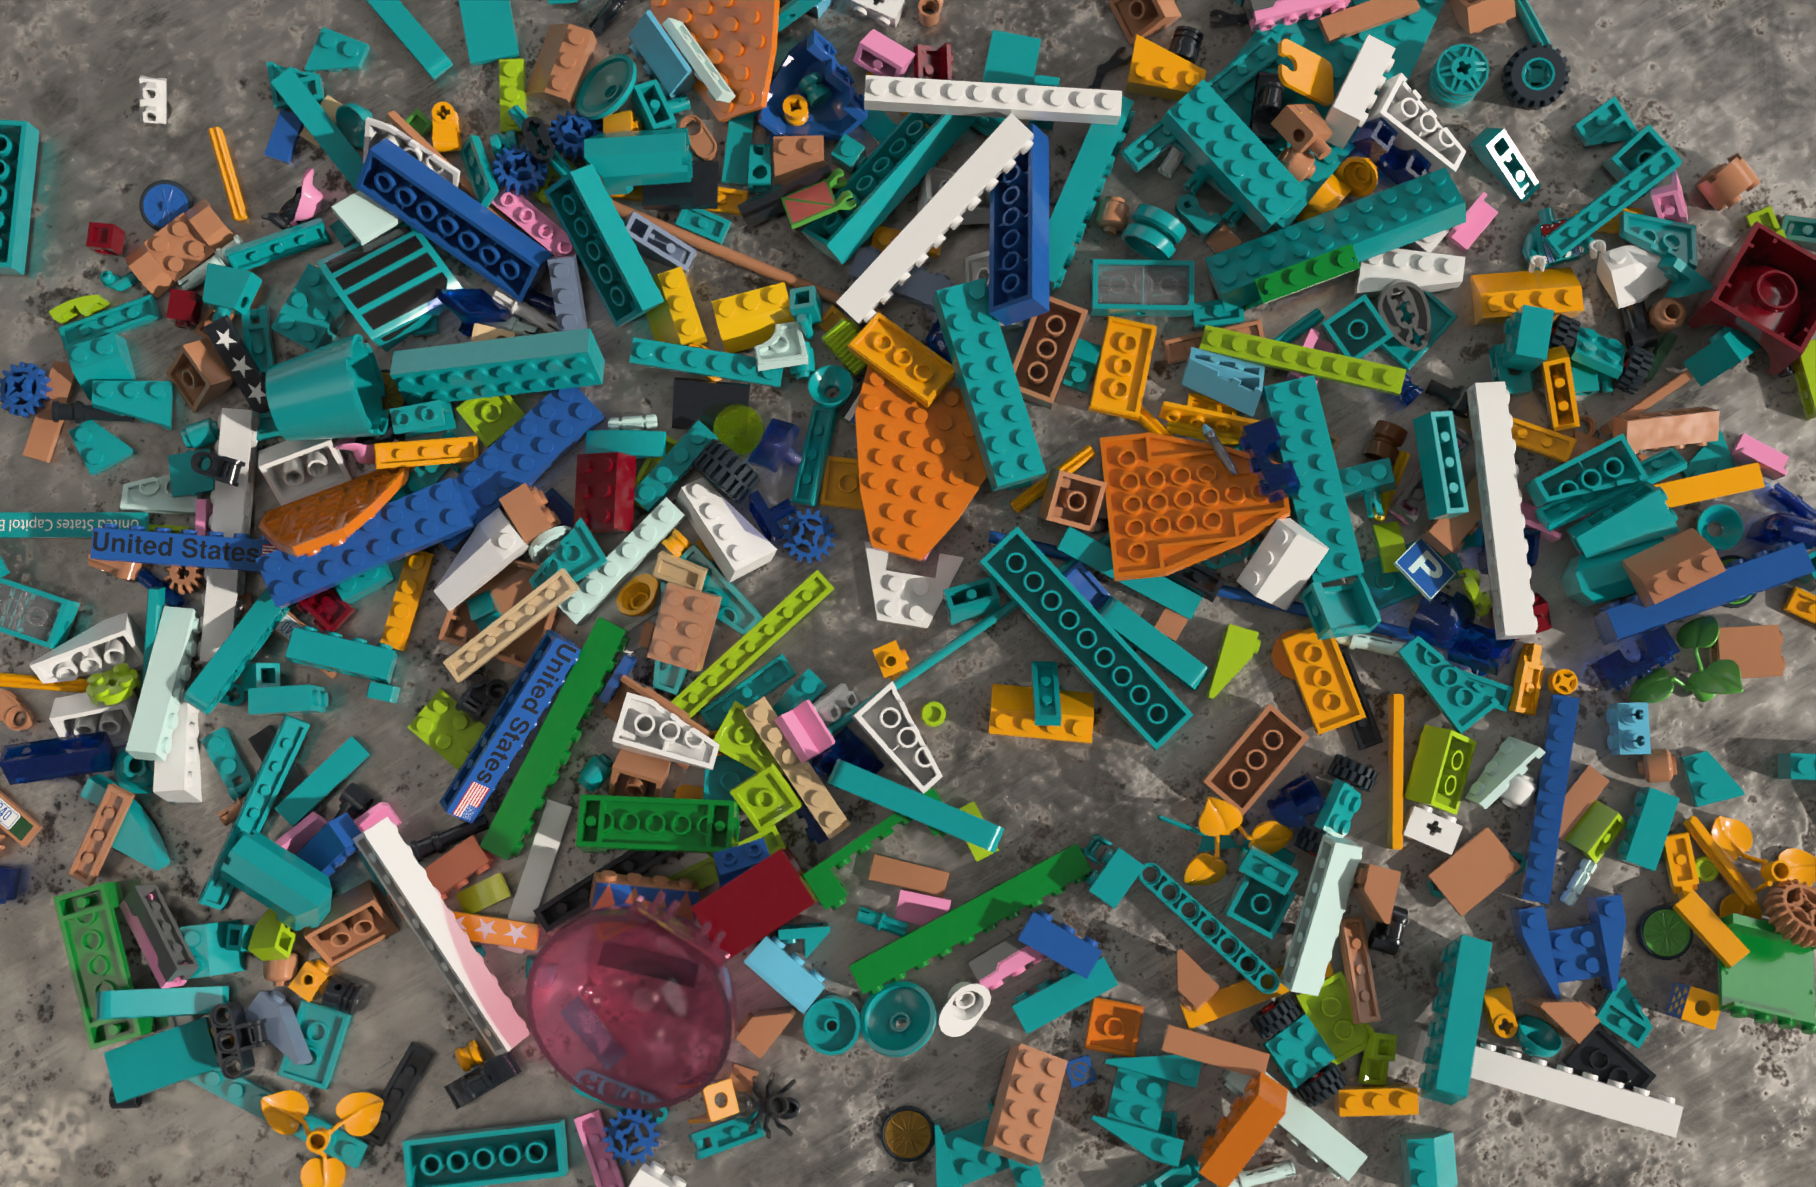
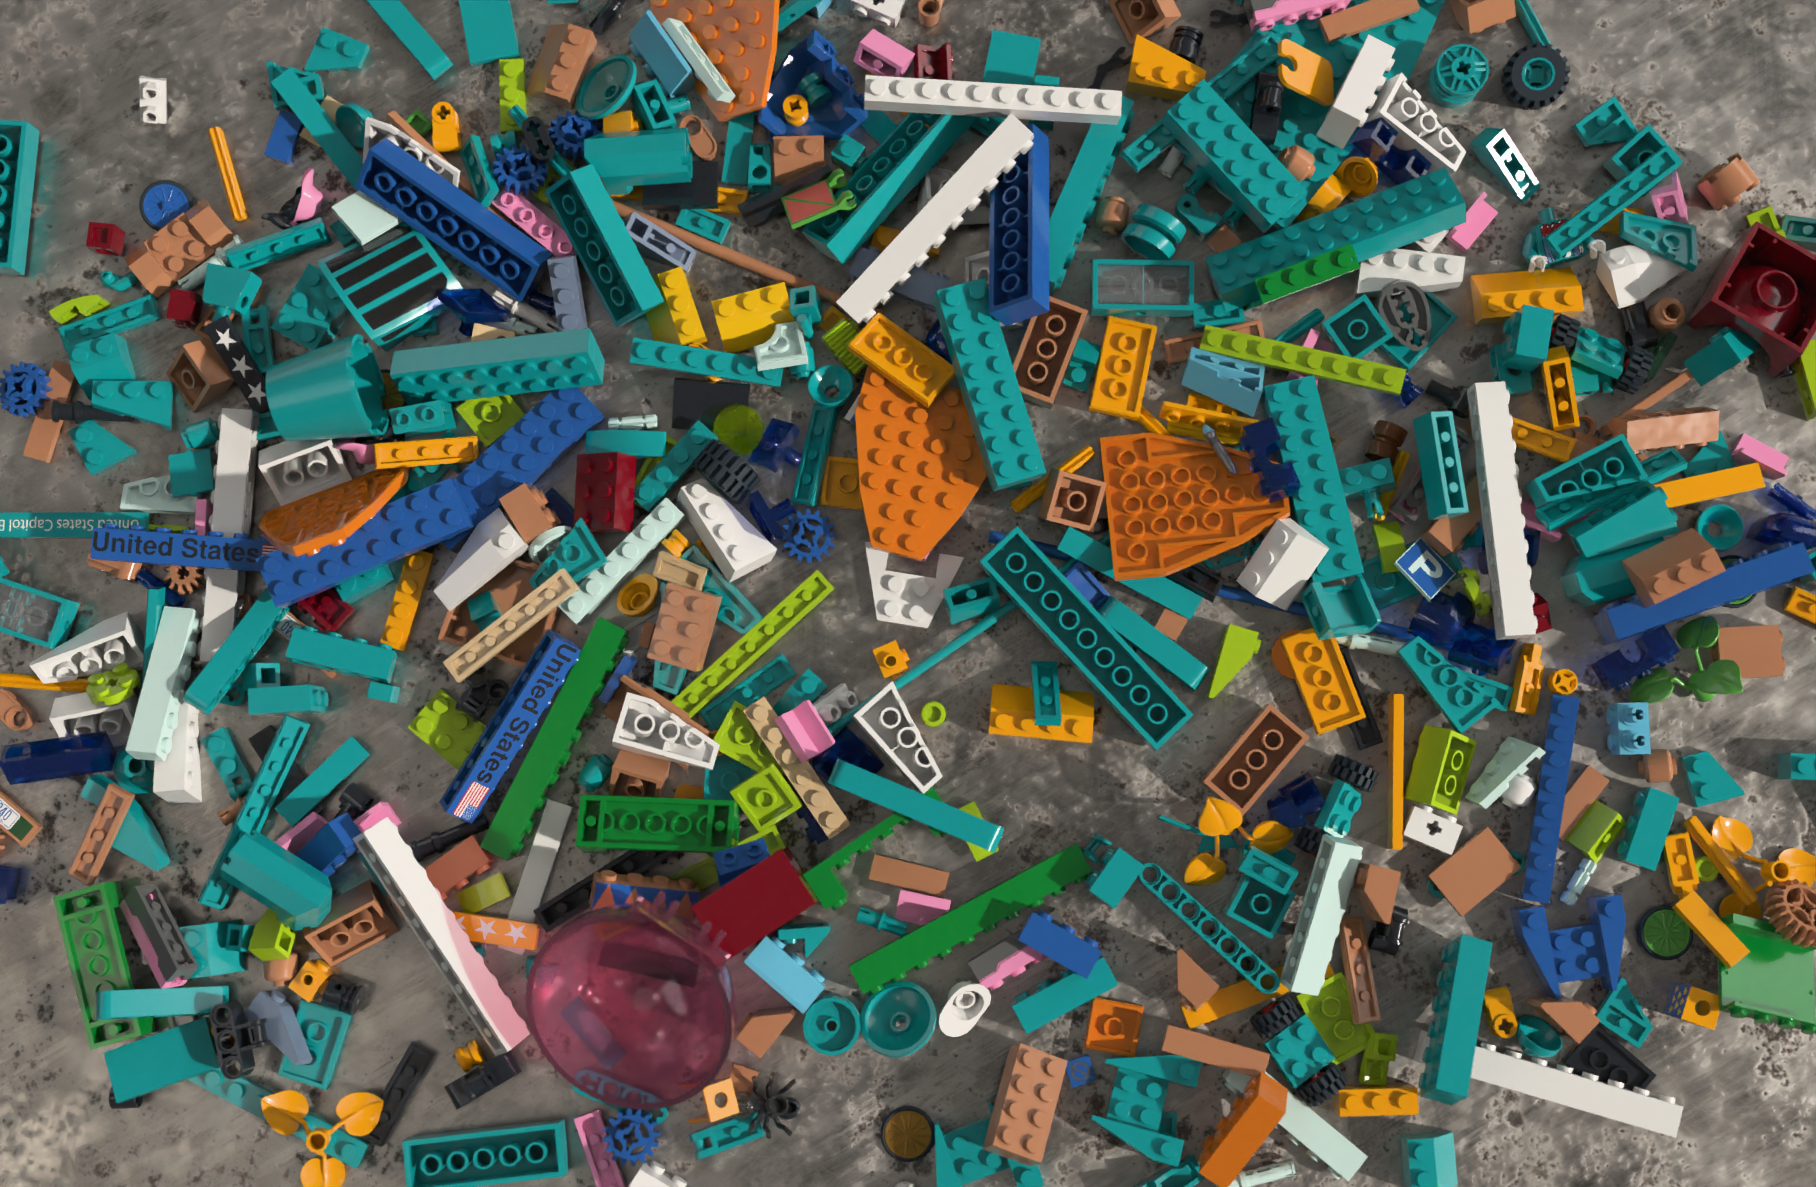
black piece [190,451,246,487] -> none
nougat torso [1271,104,1332,160] -> none
teal slope [1657,257,1713,297] -> none

